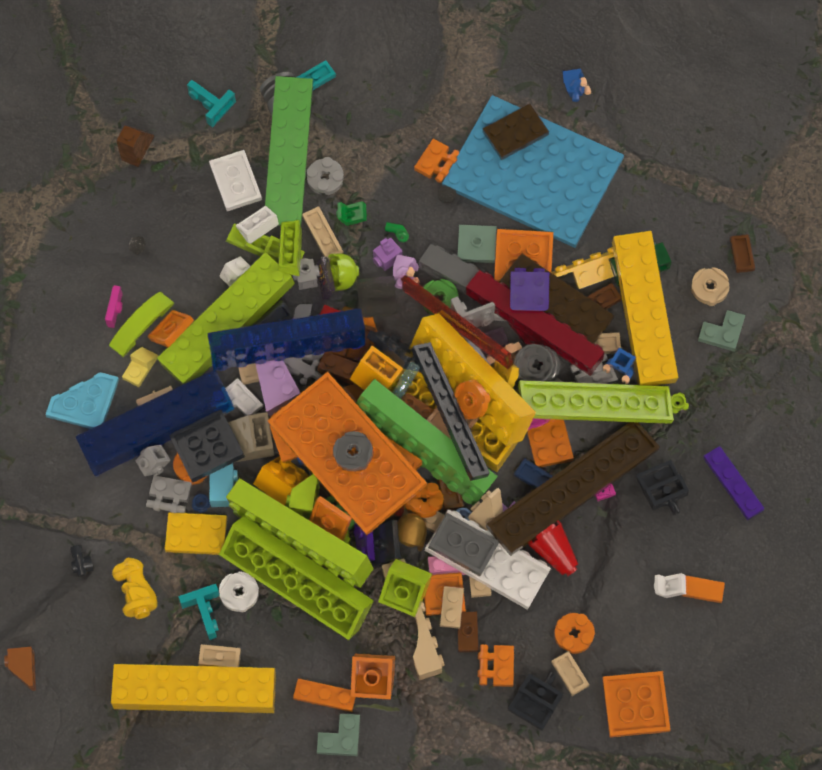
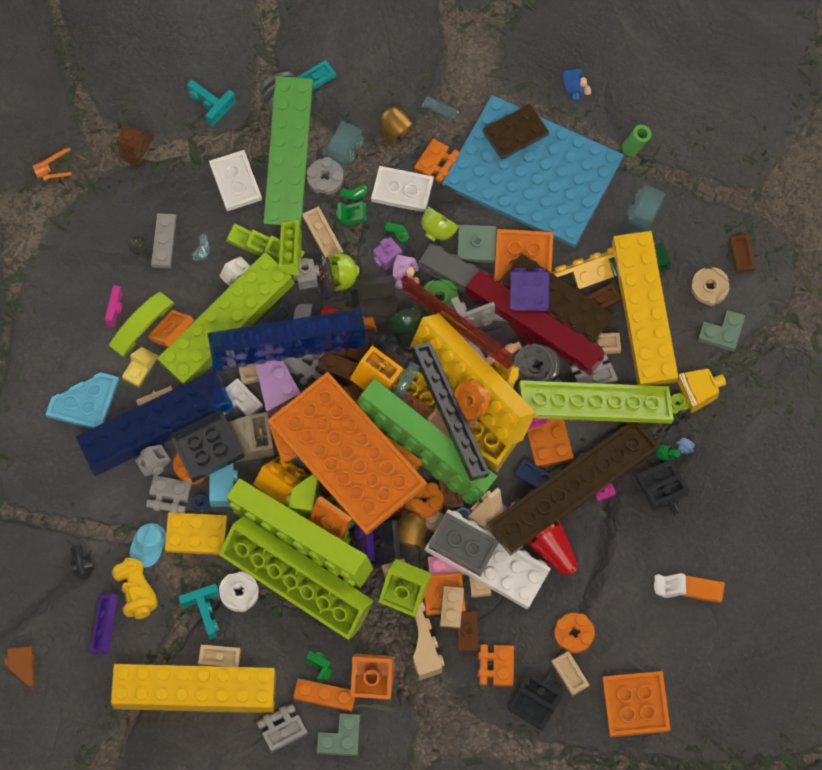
white slope [236,206,279,244] -> none
dark grey plate [333,431,373,471] -> none
blue piece [603,348,636,384] -> none
dark purple plate [703,446,764,520] -> none
none -> orange plant [32,148,72,181]
none -> dark purple plate [90,594,118,655]
none -> medium azure piece [130,523,166,568]
none -> light grey plate [151,213,177,269]
none -> clear light blue arm [192,235,211,261]
none -> light grey plate [256,704,308,753]
none -> green bracket [306,651,333,684]
none -> clear light blue brick [326,121,364,167]
none -> green arm [340,184,368,201]
none -> white plate [371,166,434,212]
none -> pearl gold piece [380,107,414,147]
none -> clear green cylinder [384,301,423,336]
none -> lime cylinder [421,207,459,241]
none -> clear light blue axle [422,96,459,120]
none -> bright green brick [622,125,651,157]
none -> clear light blue brick [627,184,666,231]
none -> green cylinder [656,445,680,461]
none -> medium blue plate [676,438,695,455]
none -> yellow torso [677,369,726,413]

